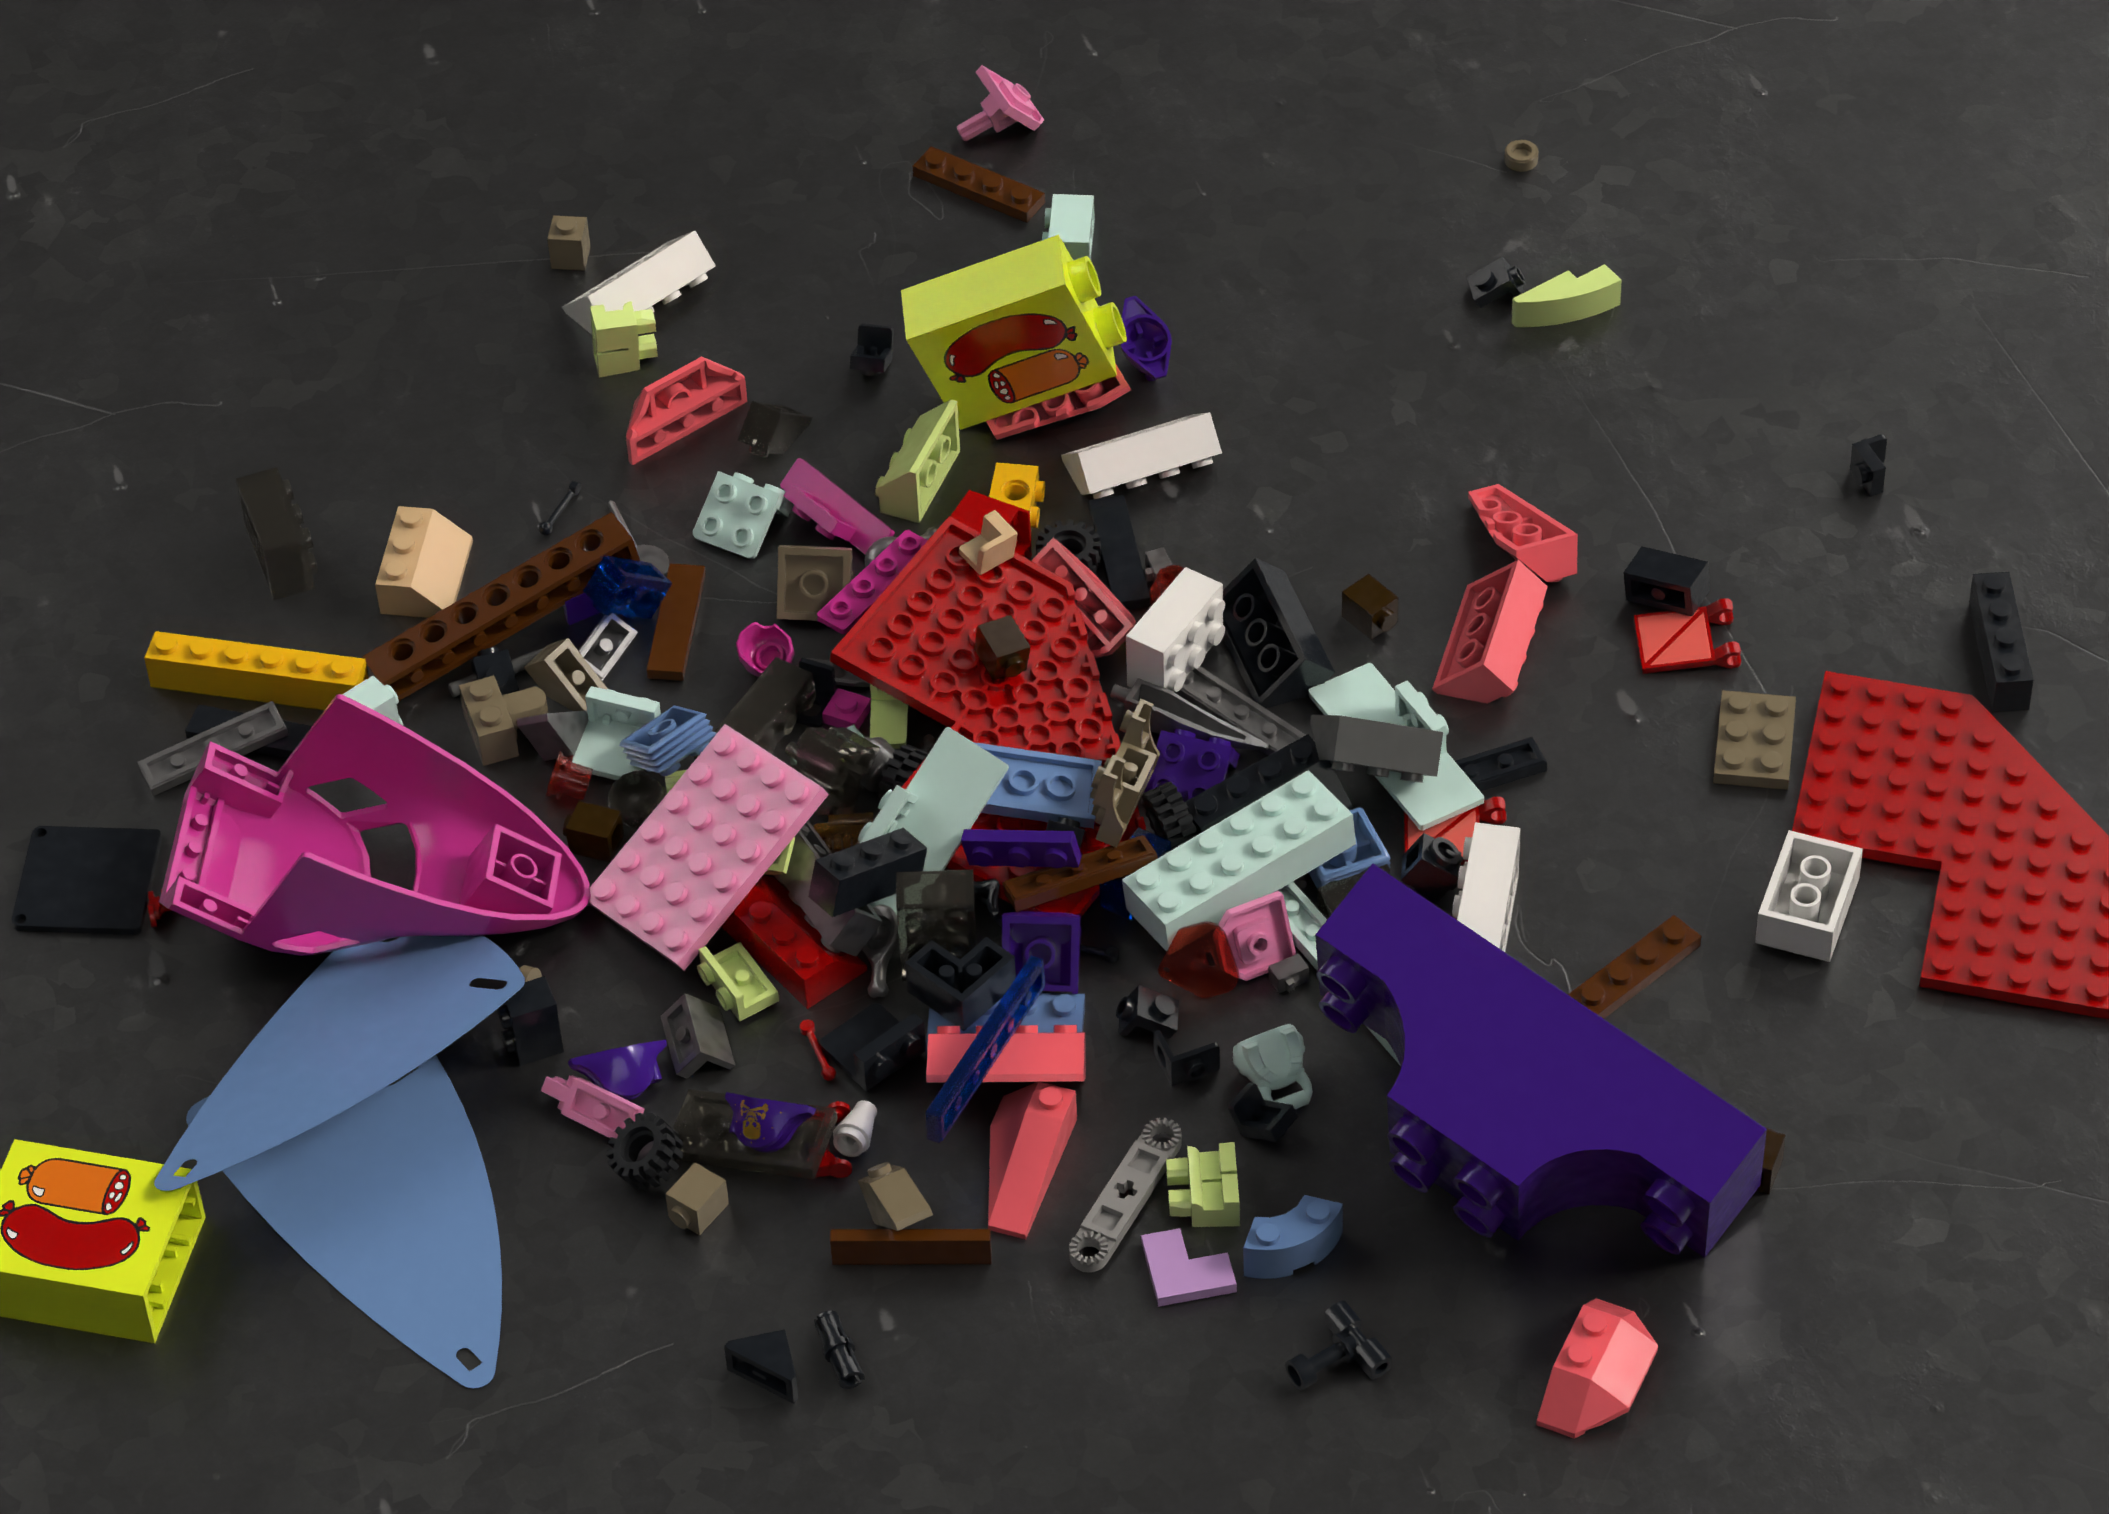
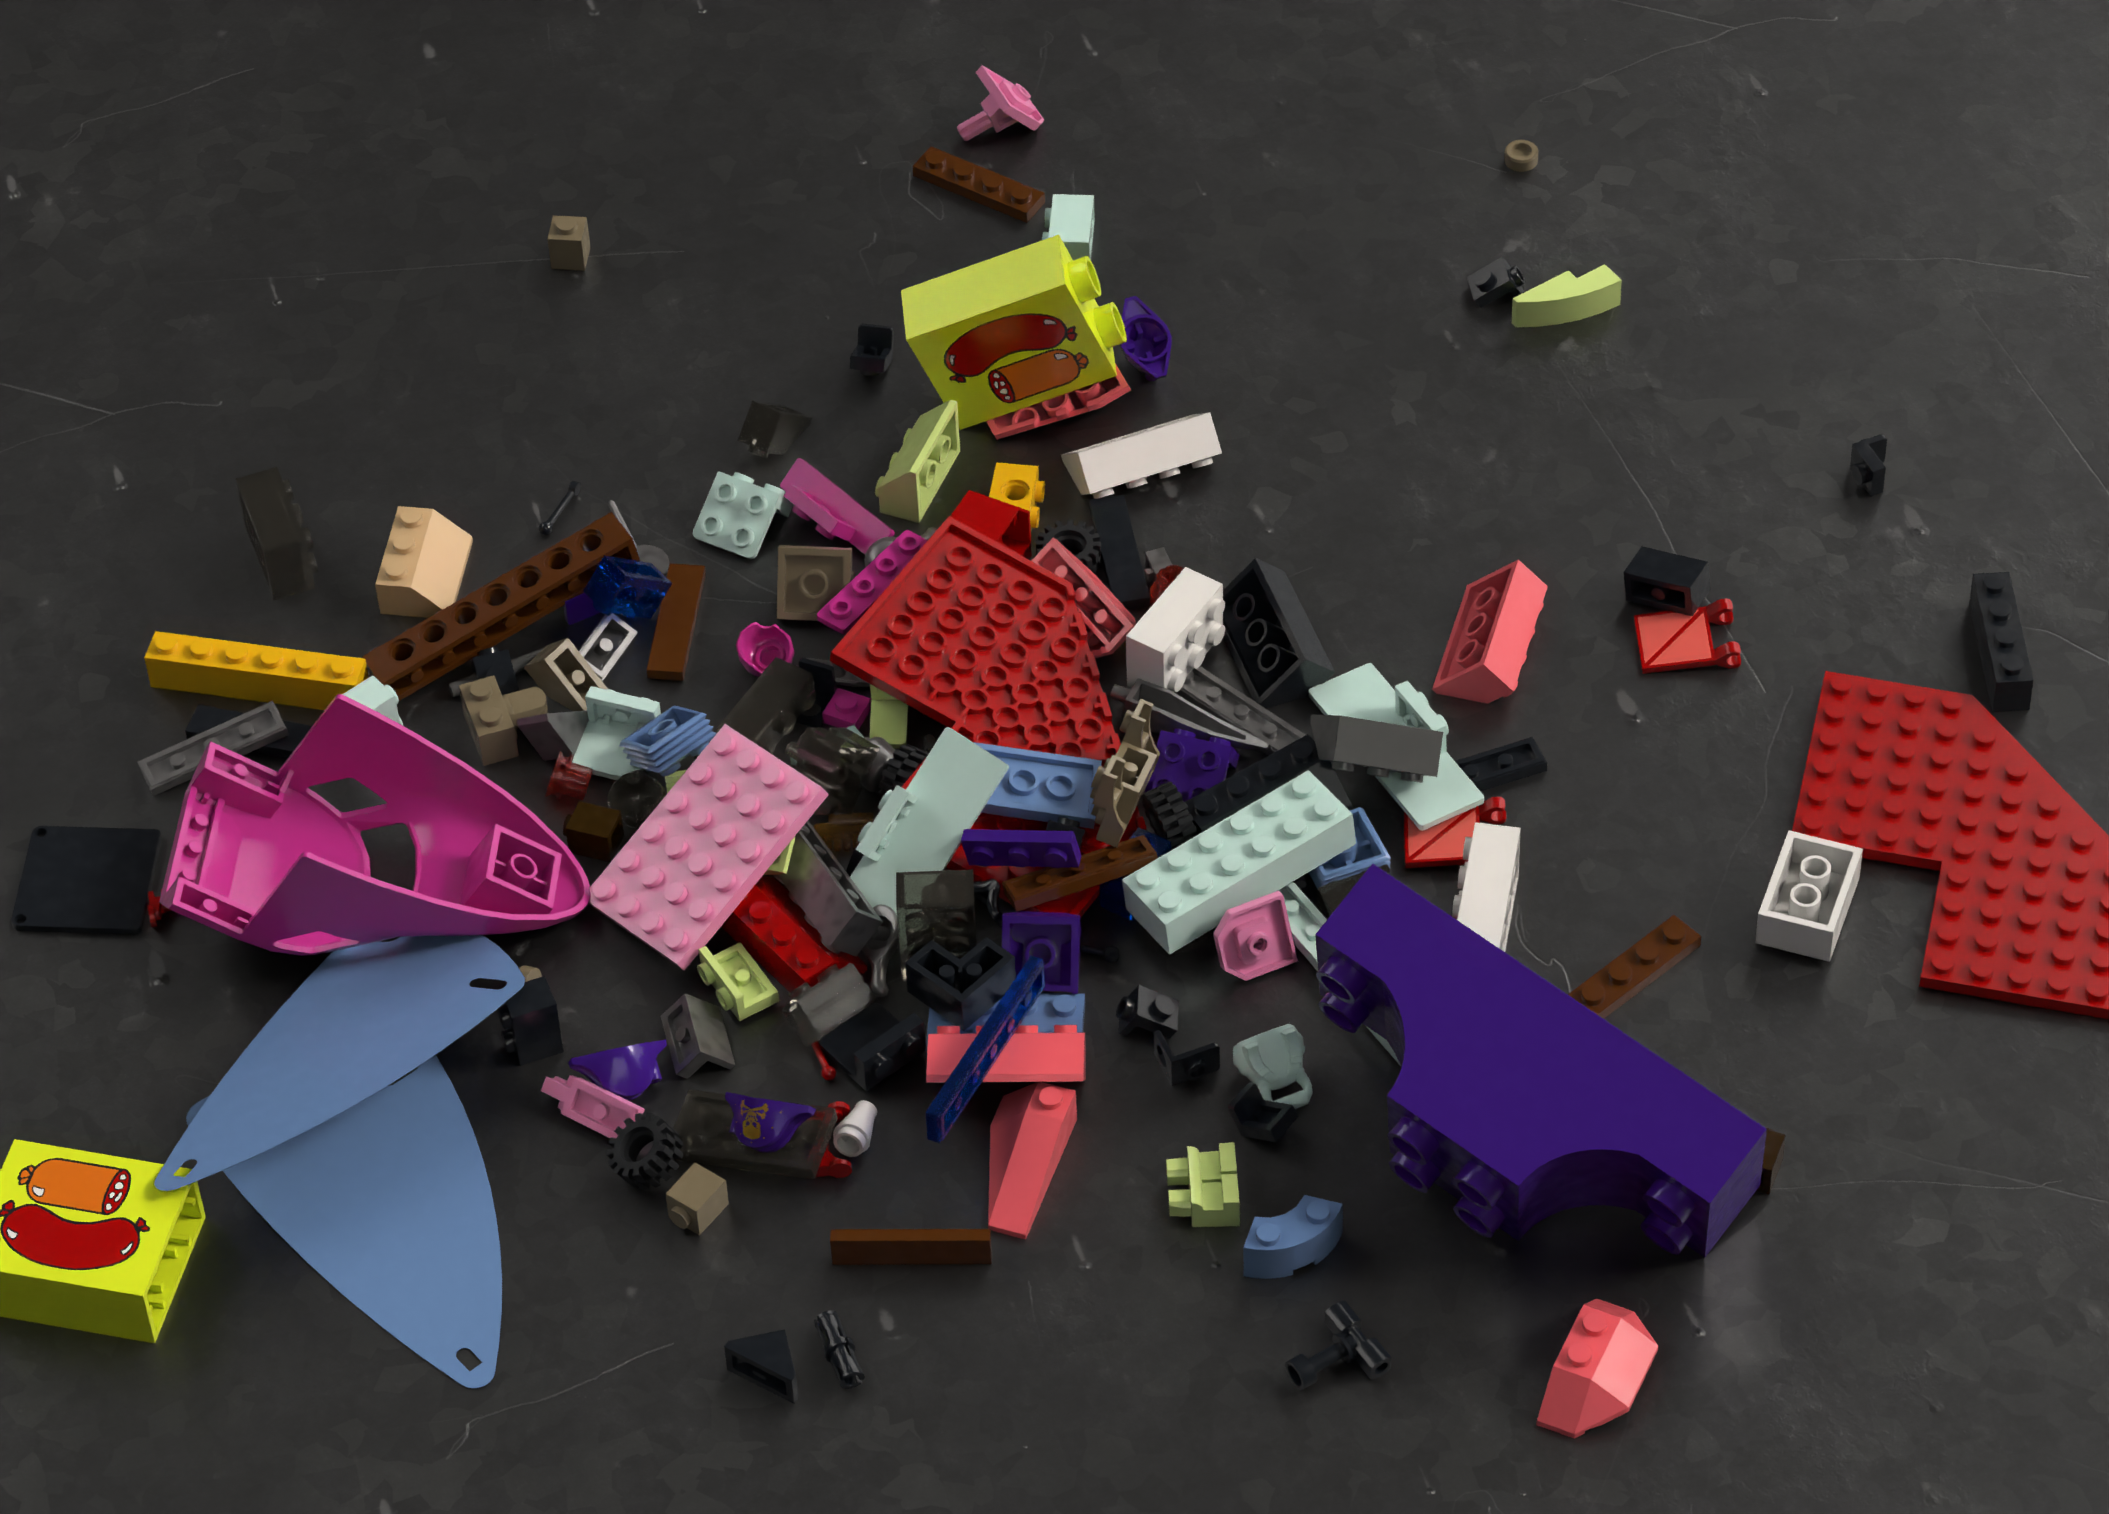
white slope [562,231,716,334] -> none
yellowish green hips [590,301,658,378] -> none
coral wedge [626,356,748,465] -> none
black brick [808,828,927,917] -> none
dark tan slope [858,1162,933,1231] -> none
tan panel [959,510,1018,575] -> none
dark brown brick [974,615,1031,681] -> none
light grey piece [1069,1118,1182,1272] -> none
lavender tile [1141,1228,1237,1307] -> none
clear red piece [1158,921,1239,998] -> none
flat silver piece [1268,953,1309,994] -> none
dark brown brick [1342,574,1399,640] -> none
black brick [1401,833,1463,901] -> none
coral wedge [1468,484,1578,583] -> none
dark tan plate [1713,690,1796,790] -> none
none -> clear smoke brick [782,963,876,1047]

